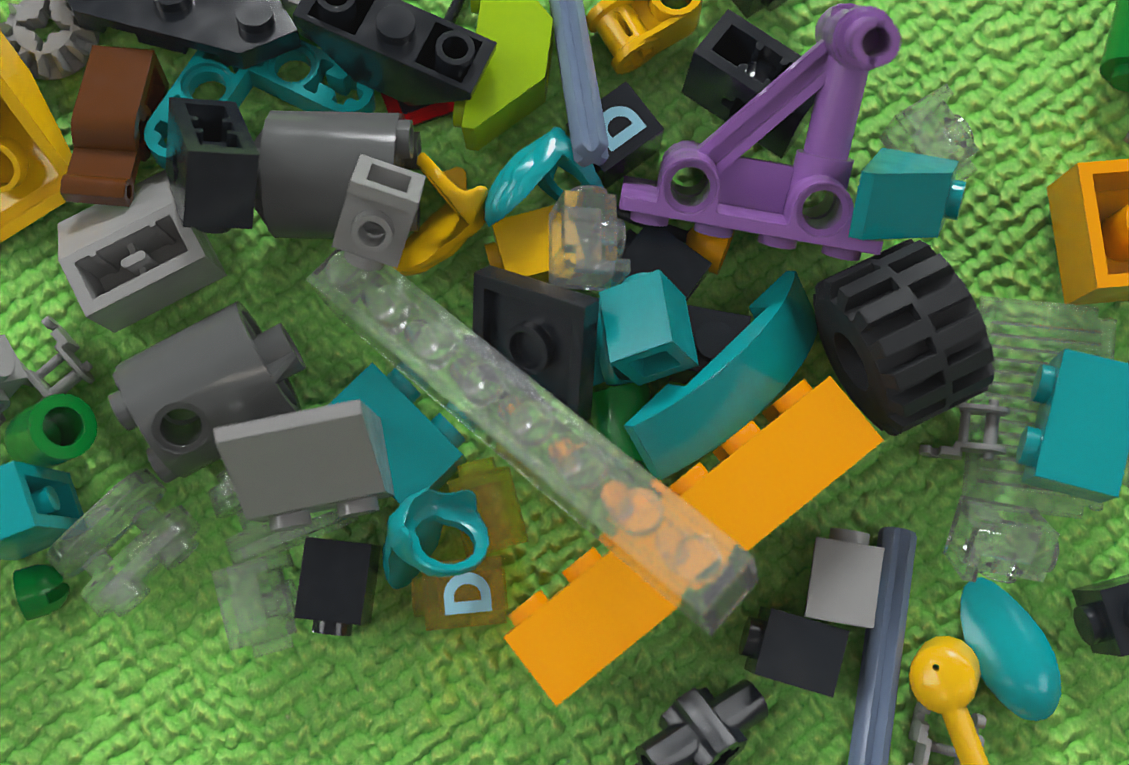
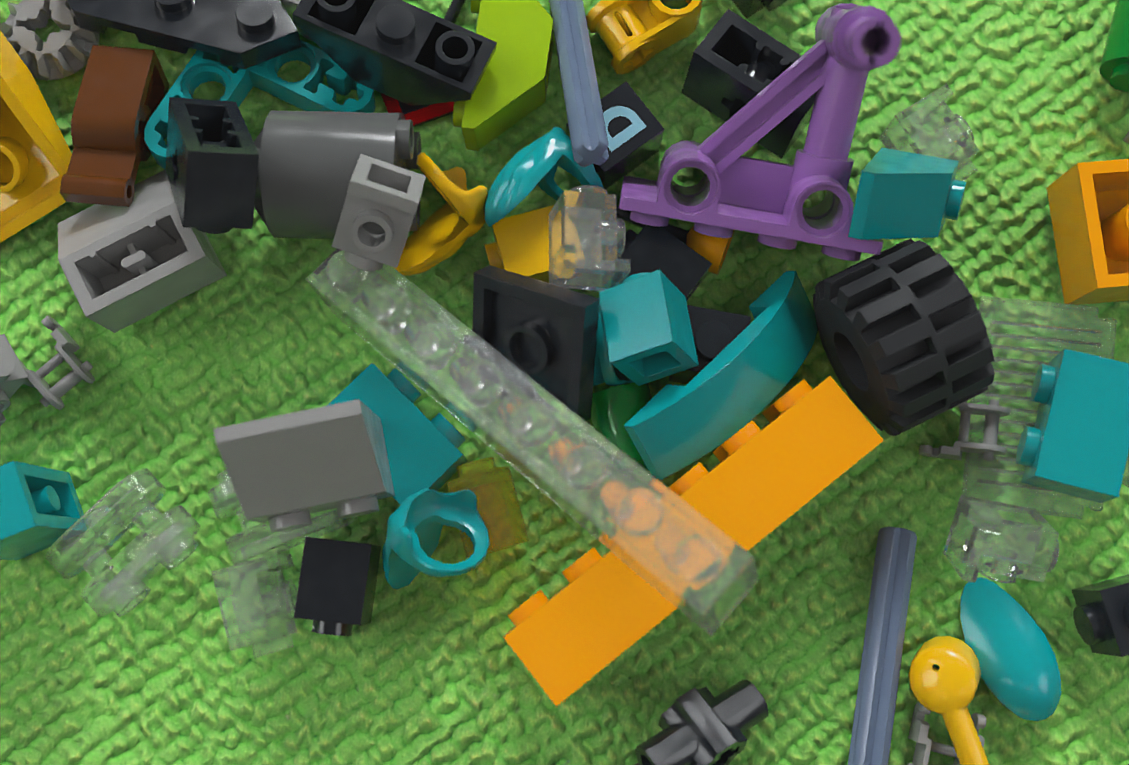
green brick [4,393,97,469] -> none
green hinge [13,564,70,621] -> none
dark grey cylinder [108,301,306,483] -> none
clear yellow brick [411,555,509,631] -> none
black brick [739,606,850,698] -> none
light grey brick [804,528,884,629] -> none

